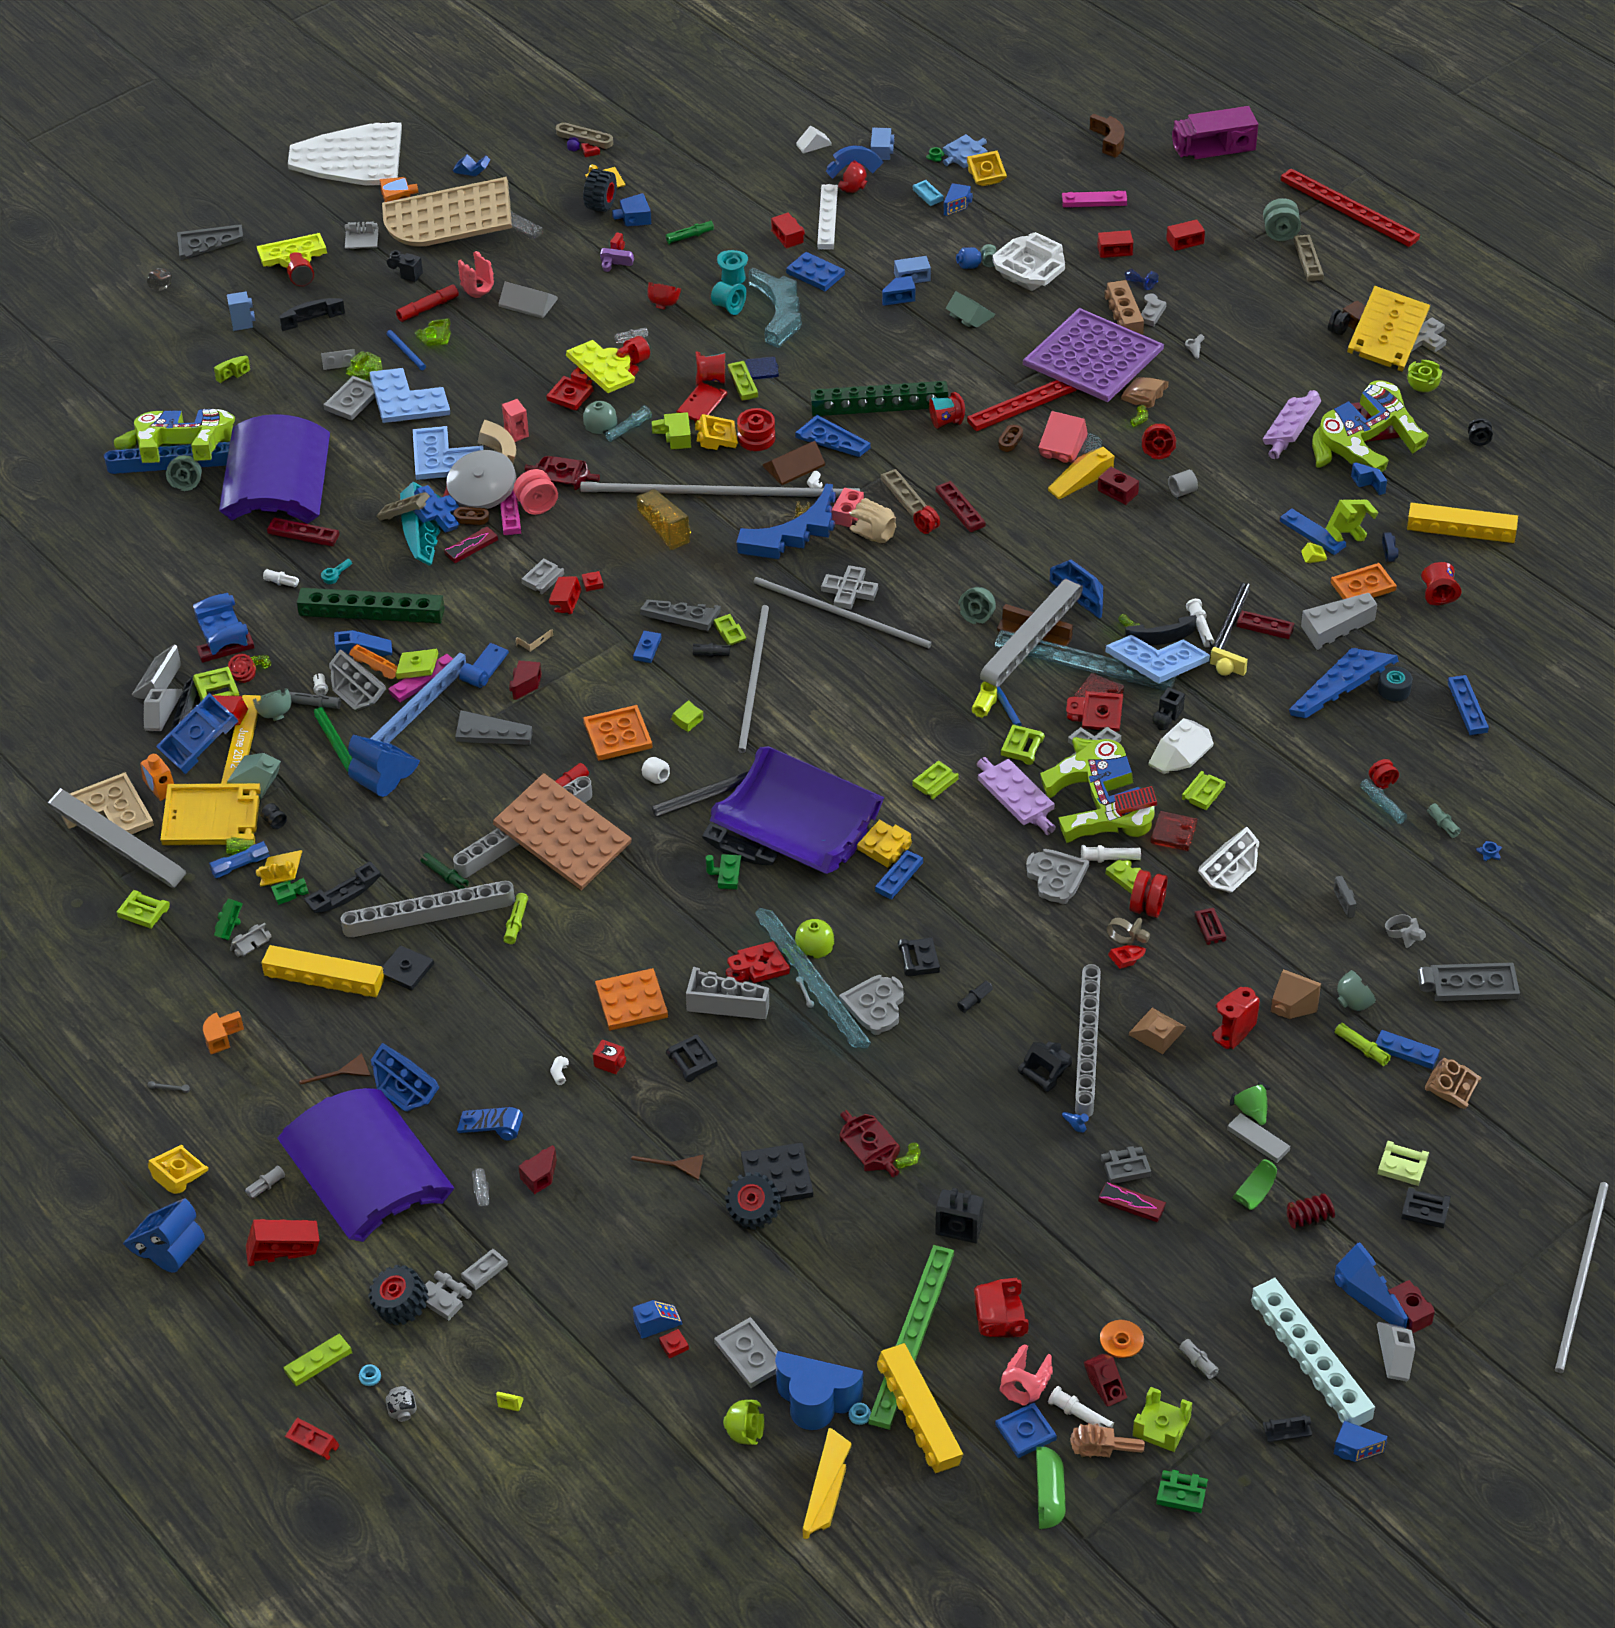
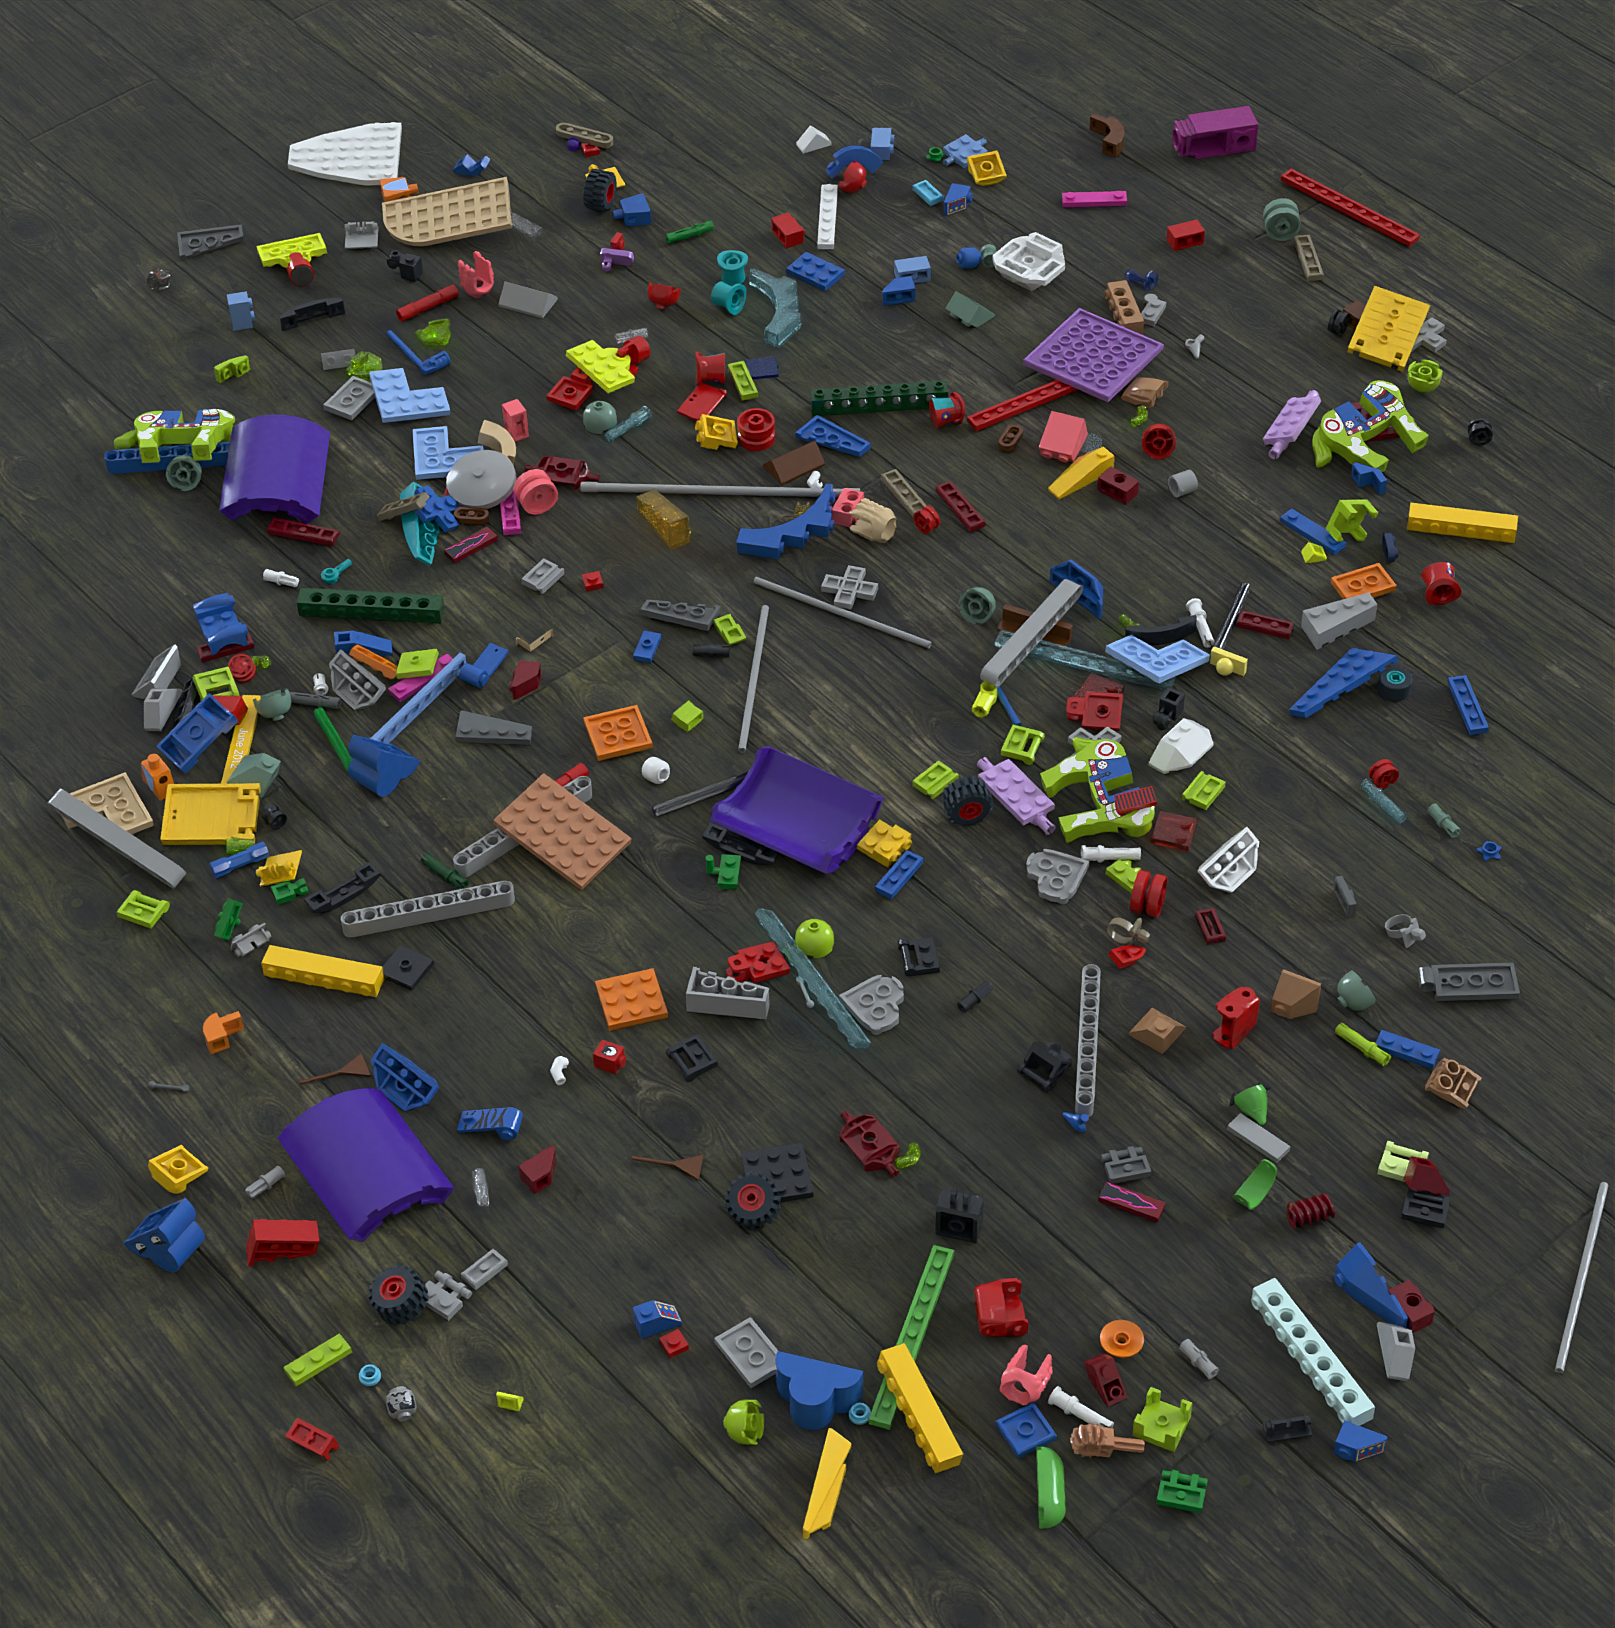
lime pin [503,893,528,944] -> none
red hinge [549,576,582,614] -> none
lime hinge [652,412,691,449] -> none
red brick [1097,230,1133,258] -> none
none -> blue hinge [419,351,451,375]
none -> black wheel [941,776,993,826]
none -> dark red slope [1404,1156,1450,1196]

